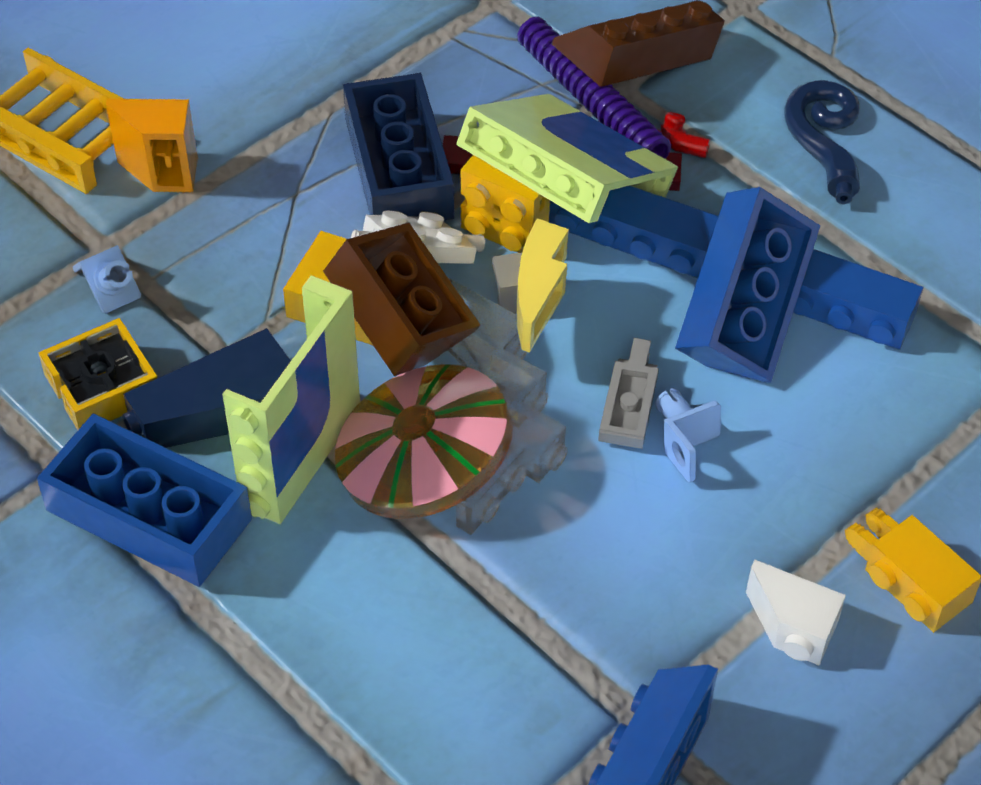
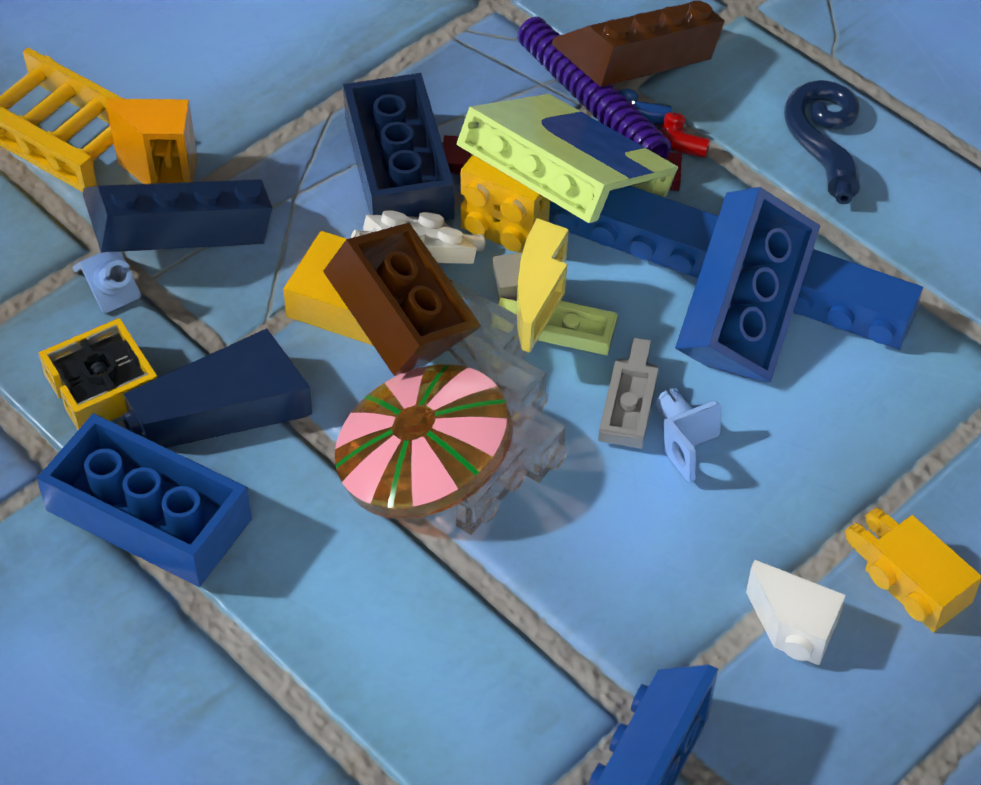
yellowish green panel [223,275,361,524] -> none
none -> dark blue slope [83,179,273,253]
none -> yellowish green hinge [495,297,618,356]
none -> blue arm [619,89,672,125]

